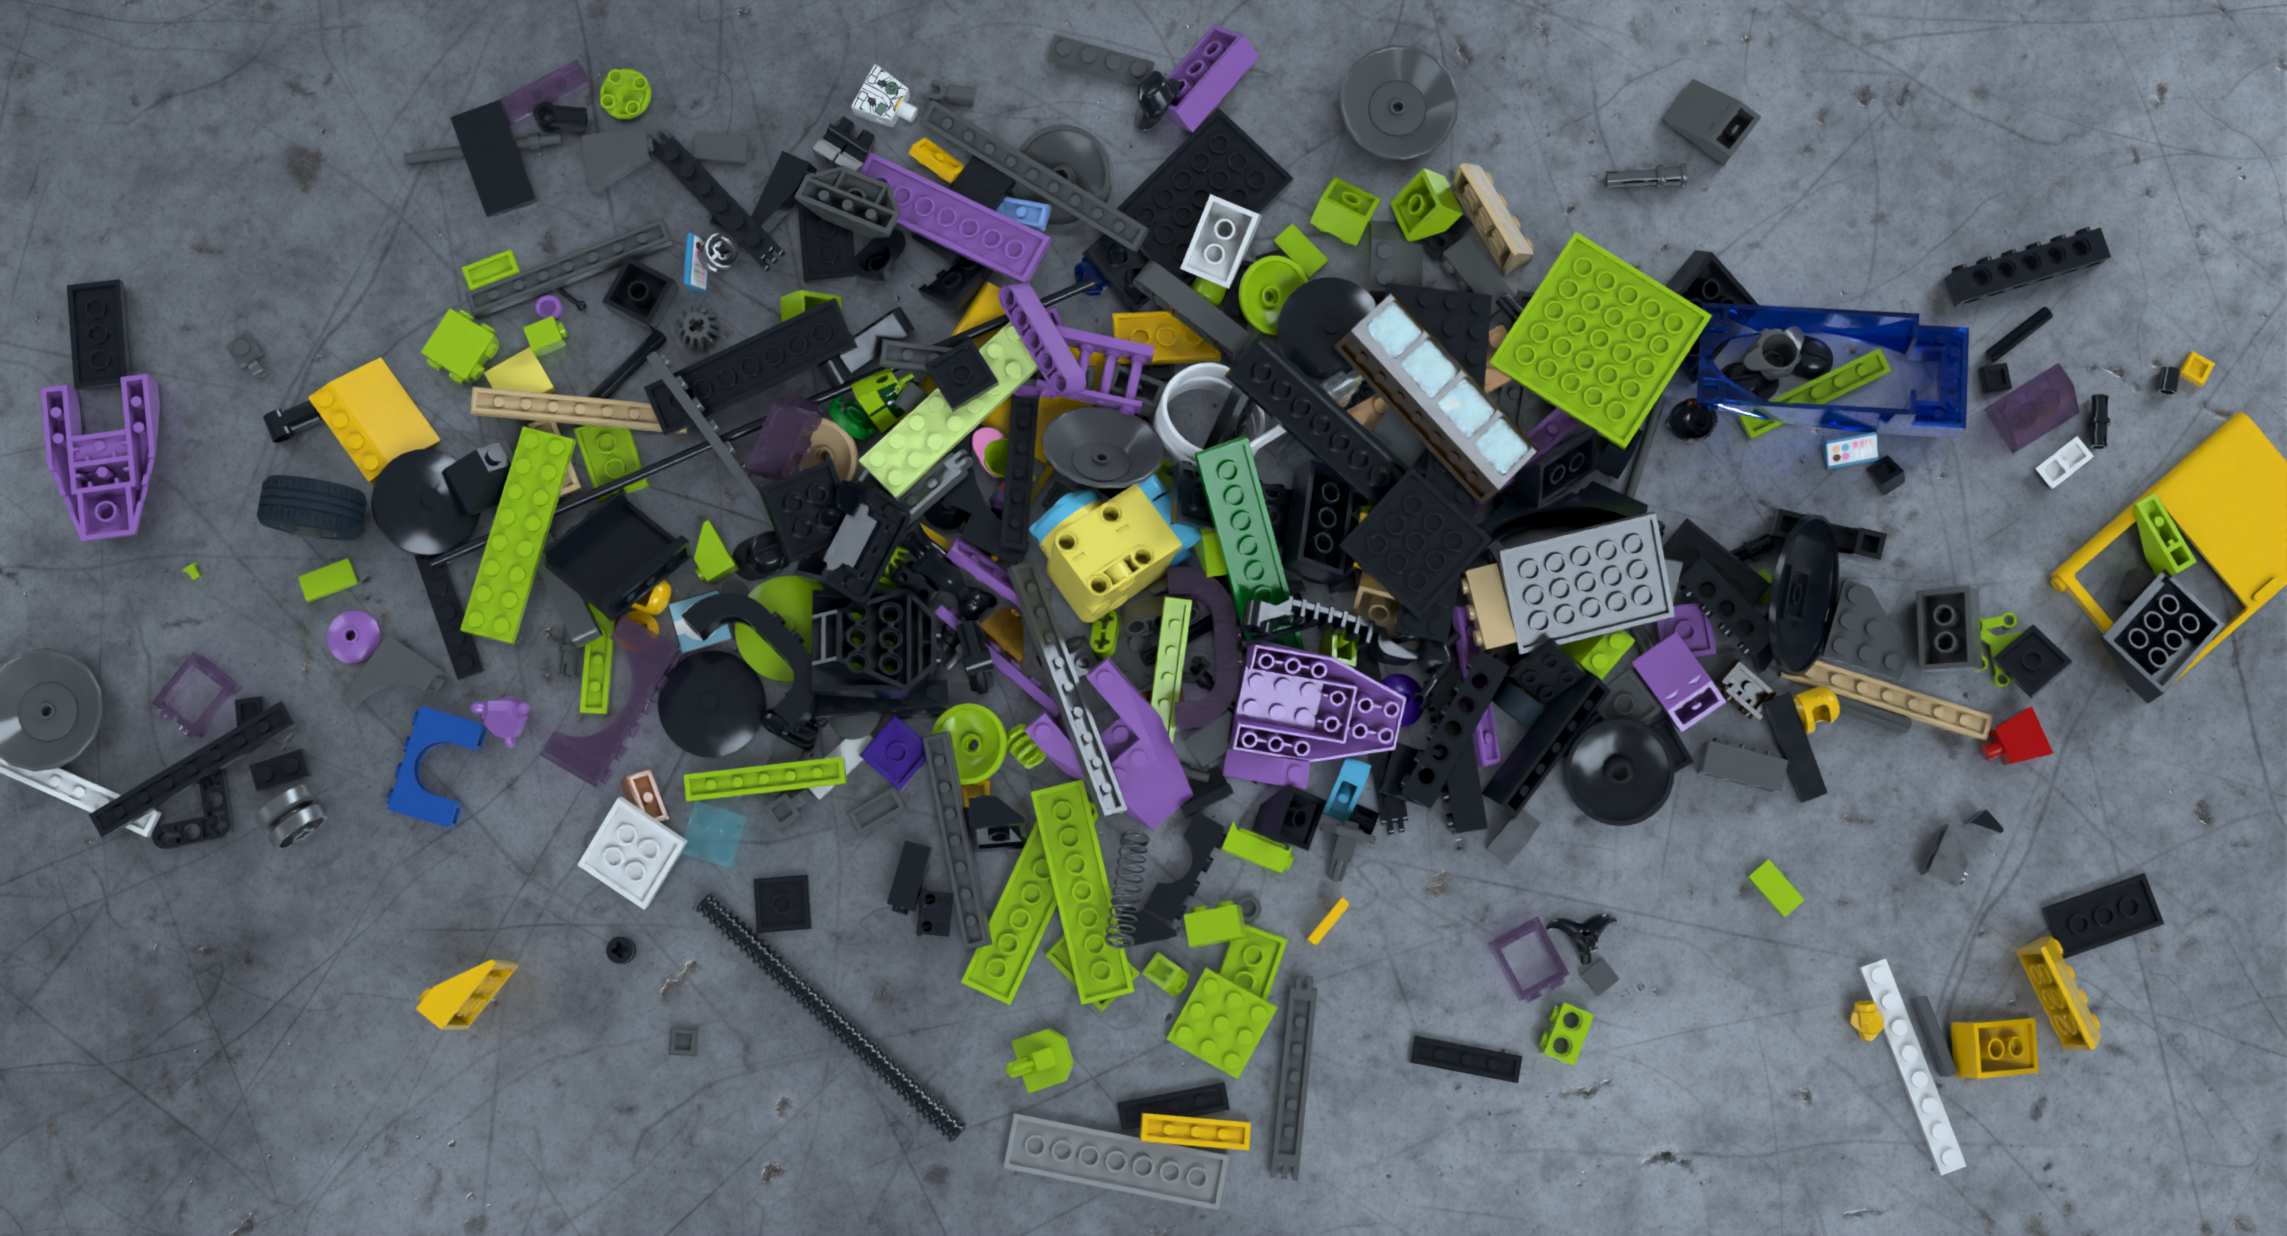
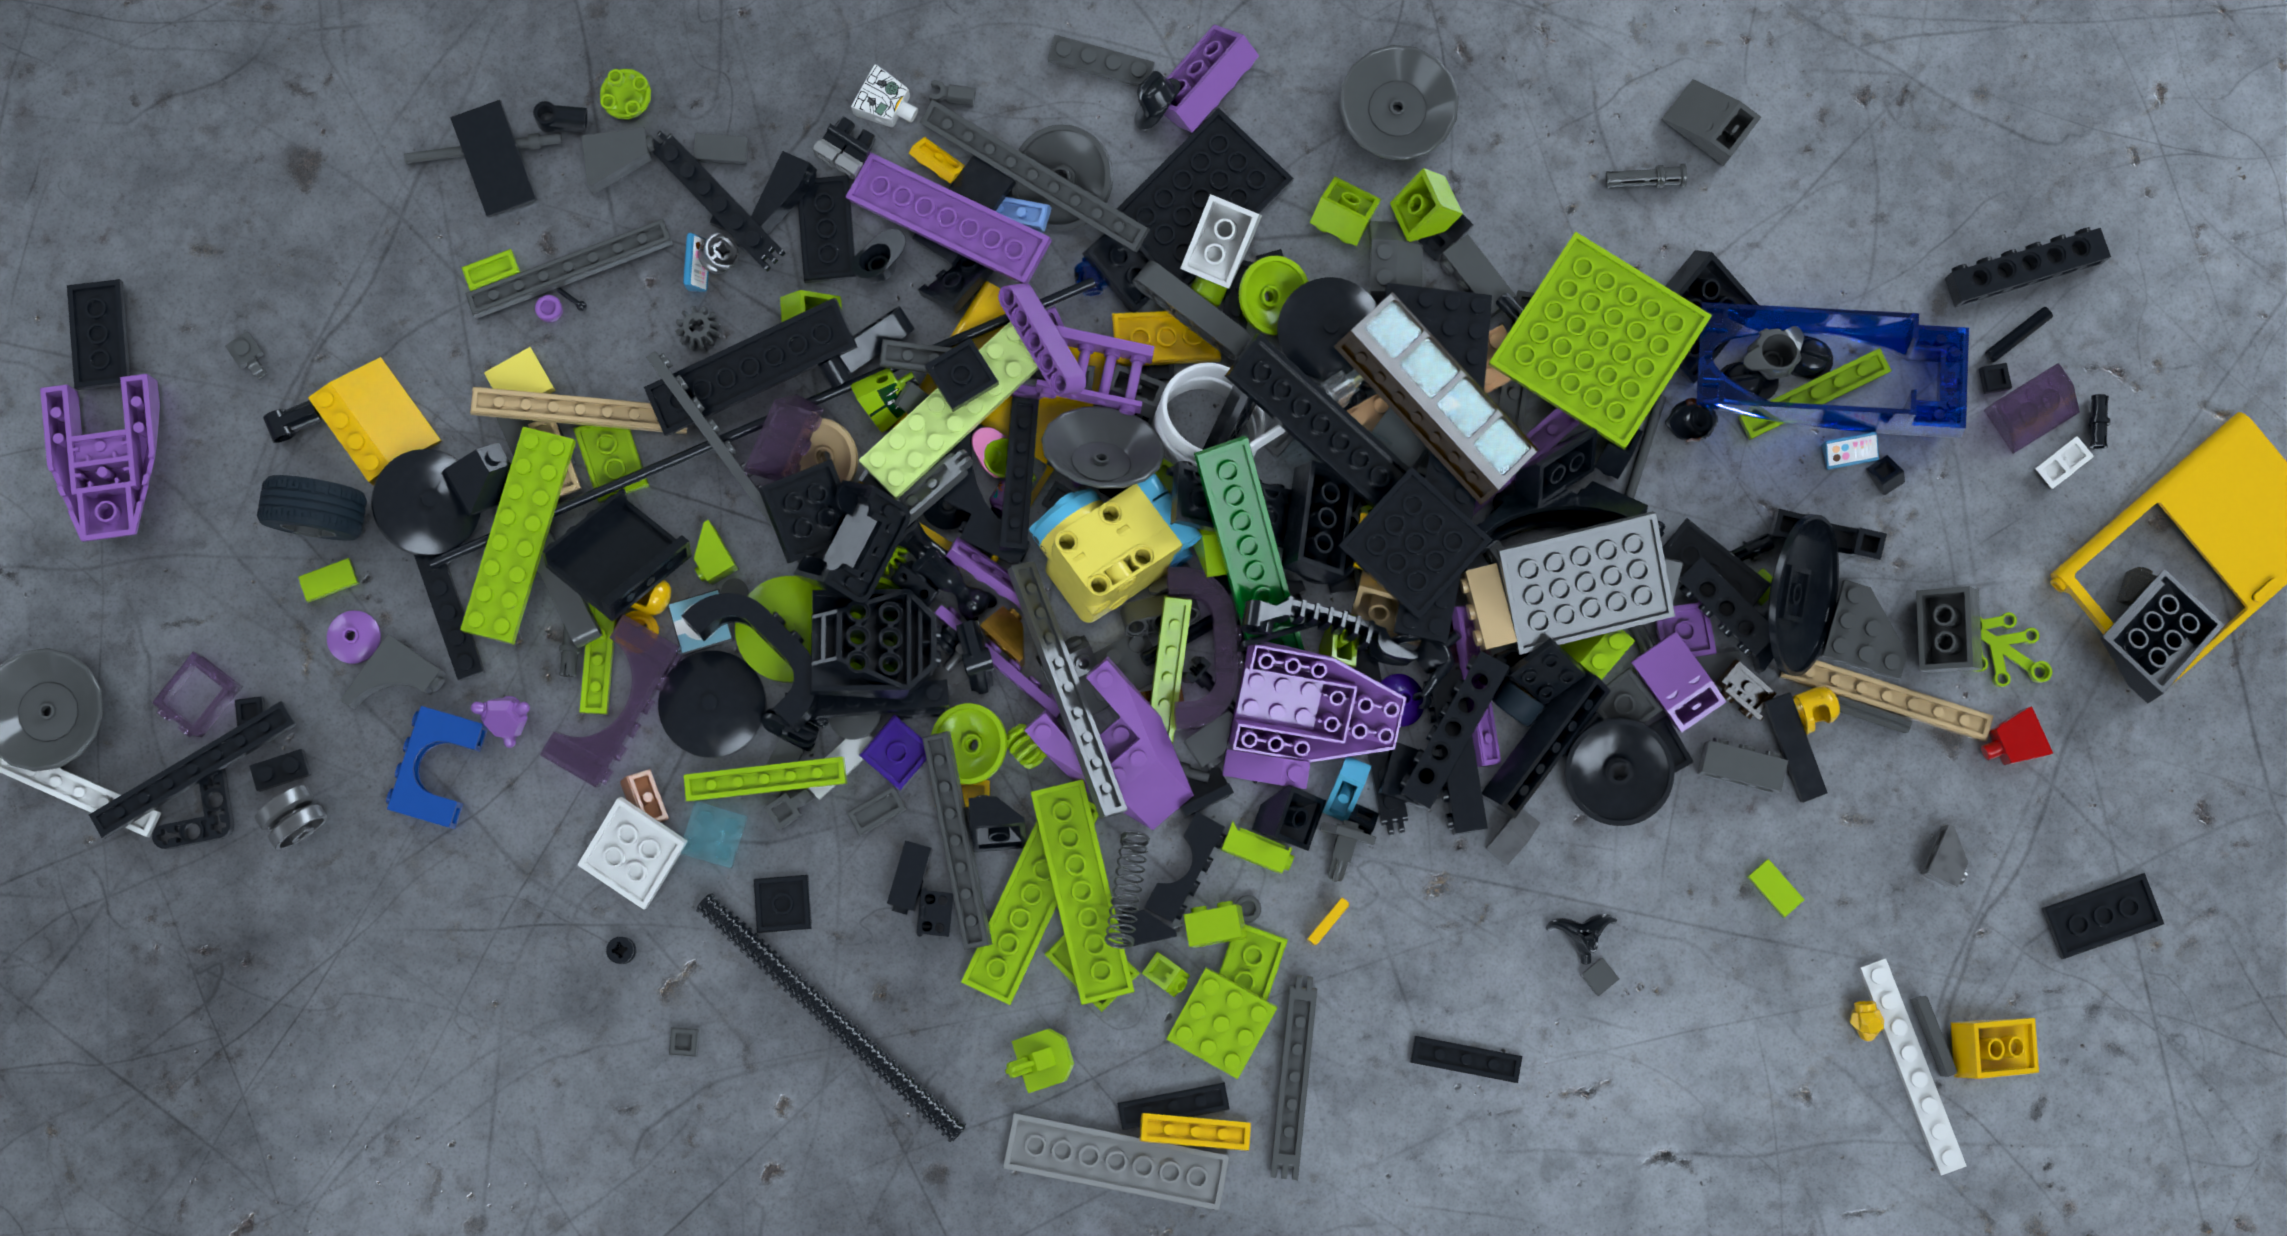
lime piece [182,561,201,580] -> none
yellow slope [416,959,519,1030] -> none
lime brick [421,308,500,385] -> none
clear purple tile [499,59,591,125] -> none
lime brick [523,316,568,357] -> none
black axle [587,329,667,399] -> none
black brick [602,256,679,333] -> none
black piece [732,530,790,581] -> none
dark grey wedge [795,166,901,238] -> none
green tile [828,396,877,440] -> none
lime beam [1090,610,1120,659] -> none
lime tile [1273,223,1328,280] -> none
tan slope [1451,163,1534,276] -> none
clear purple window [1487,916,1570,1003] -> none
lime brick [1539,1002,1594,1066] -> none
black slope [1964,810,2004,835] -> none
black plate [1993,624,2073,699] -> none
yellow slope [2015,936,2102,1050] -> none
lime slope [2133,492,2197,577] -> none
black hinge [2157,367,2181,395] -> none
yellow tile [2180,351,2215,388] -> none

